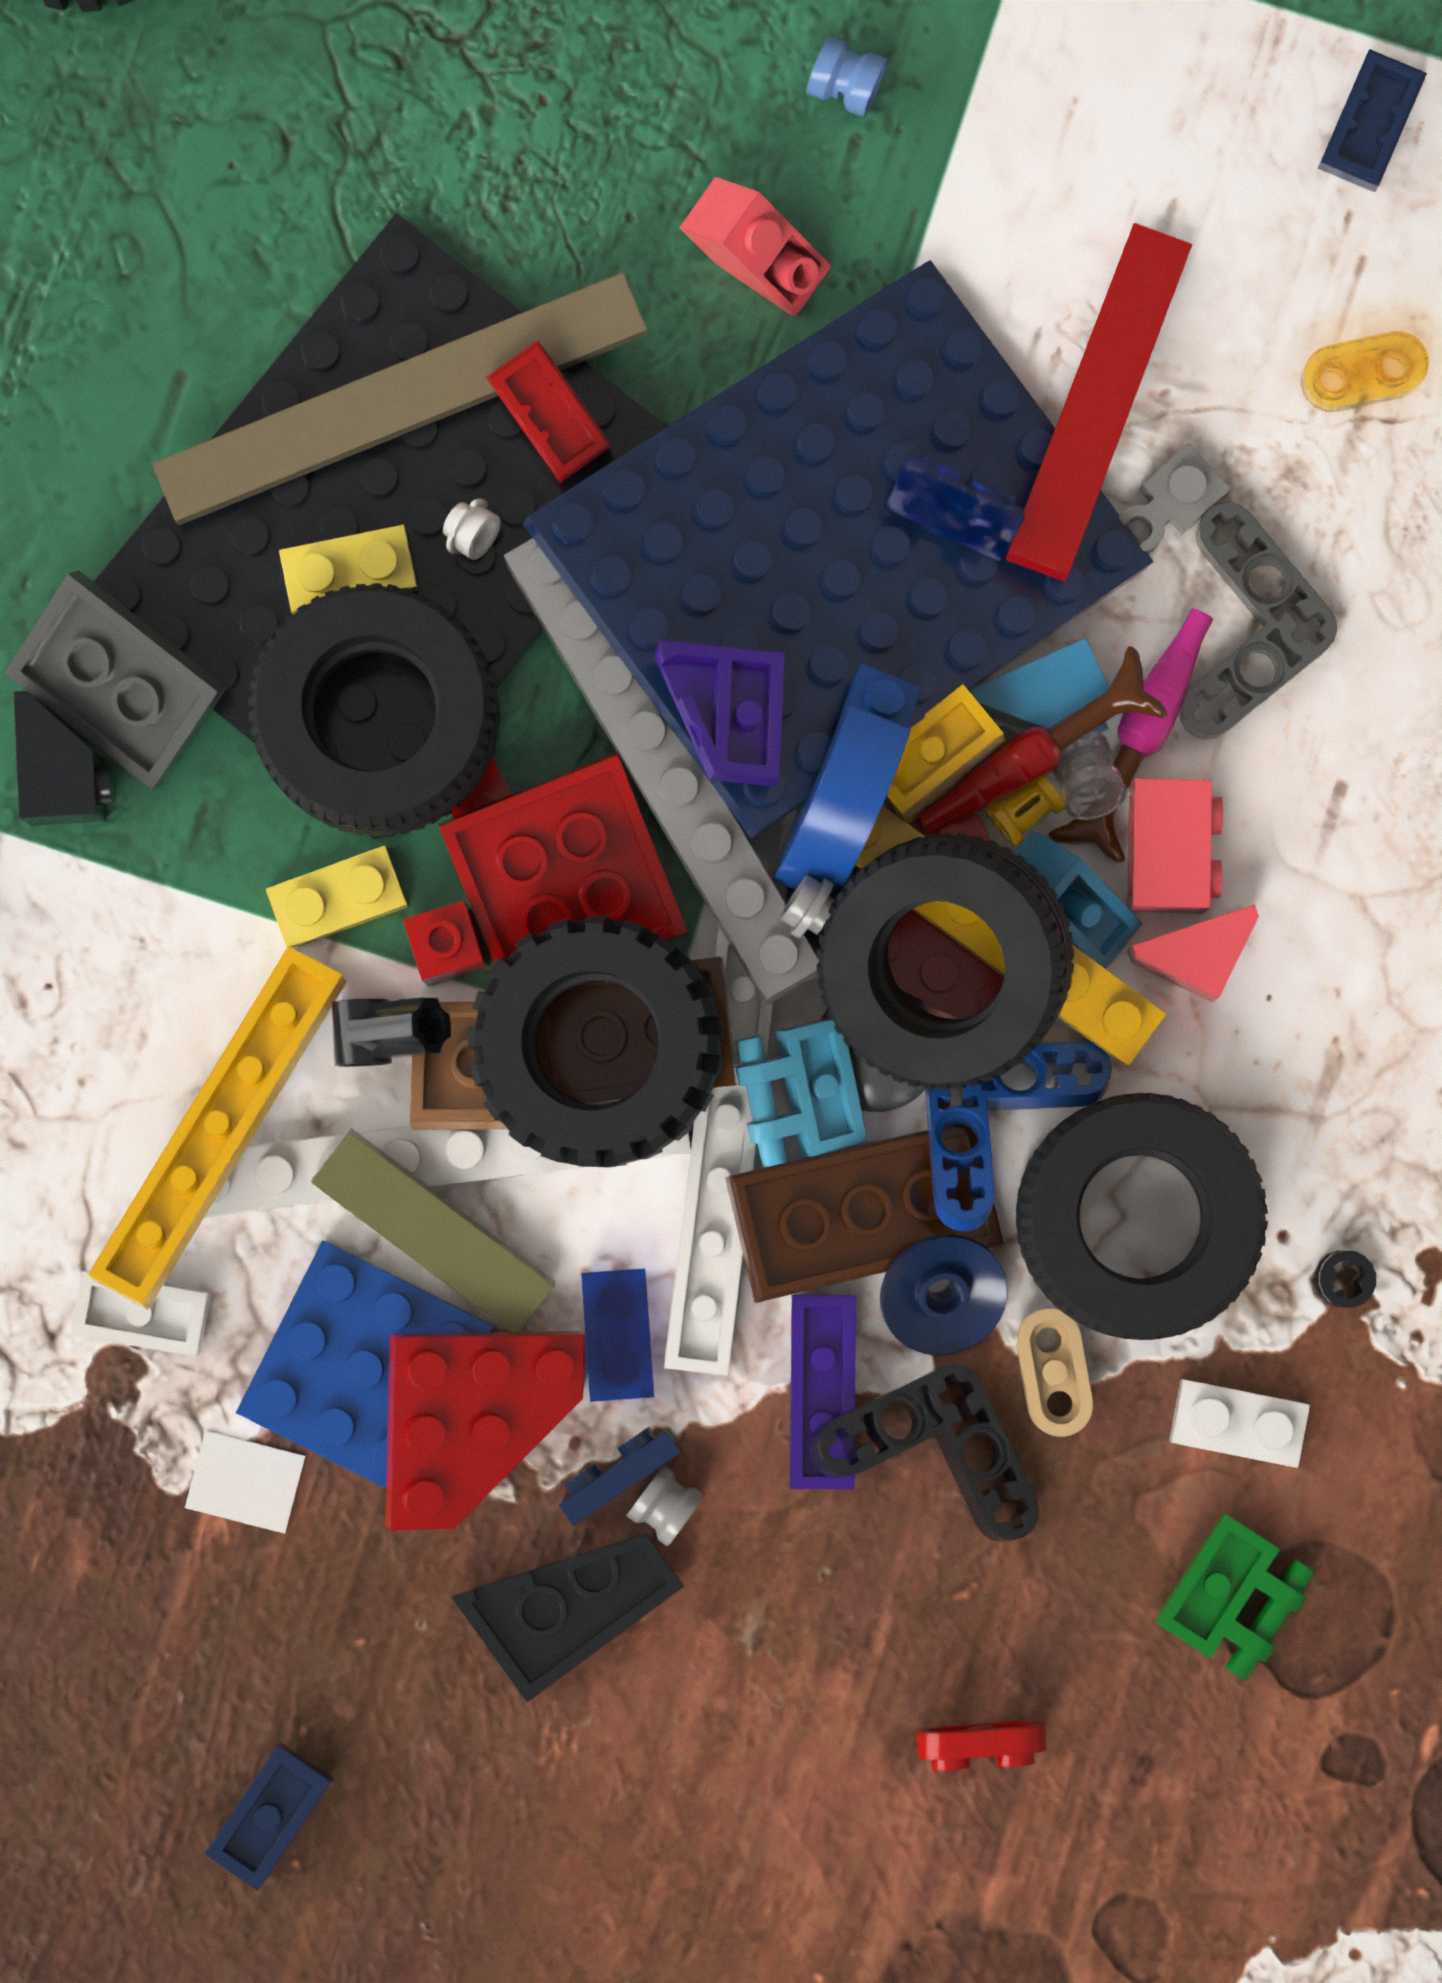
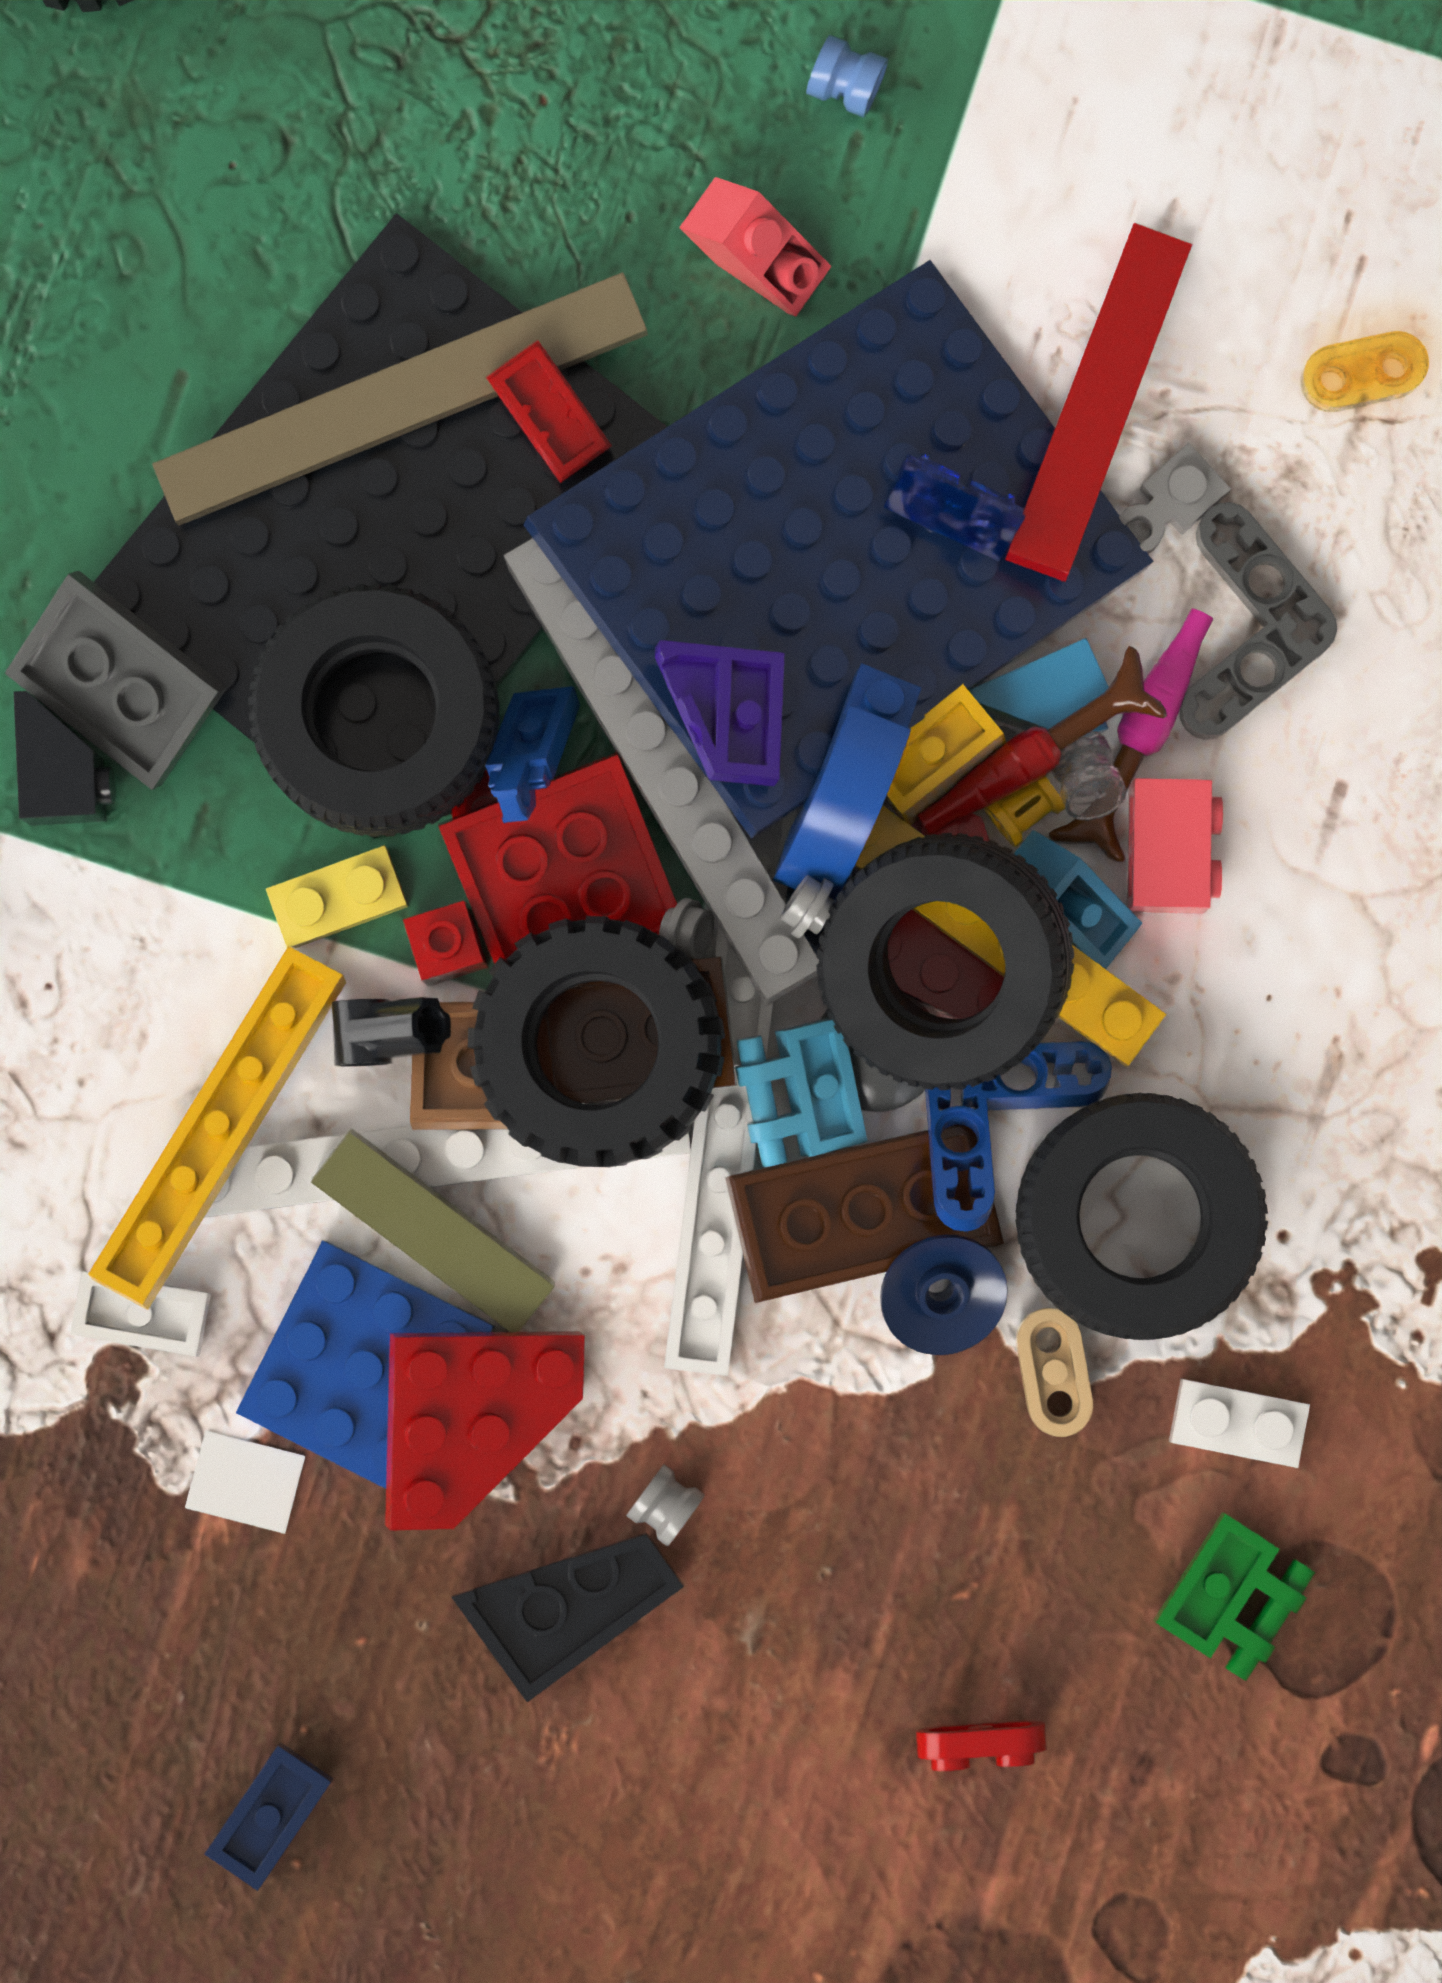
light yellow plate [279,524,419,615] -> none
white plate [443,498,501,560] -> none
dark blue plate [559,1427,682,1526] -> none
clear blue plate [581,1268,655,1402] -> none
dark purple plate [790,1294,856,1490] -> none
black beam [809,1364,1039,1542] -> none
coral slope [1127,904,1259,1002] -> none
black bush [1313,1250,1376,1308] -> none
dark blue plate [1317,49,1427,192] -> none
none -> blue hinge [485,686,580,823]
none -> light grey plate [659,898,714,960]

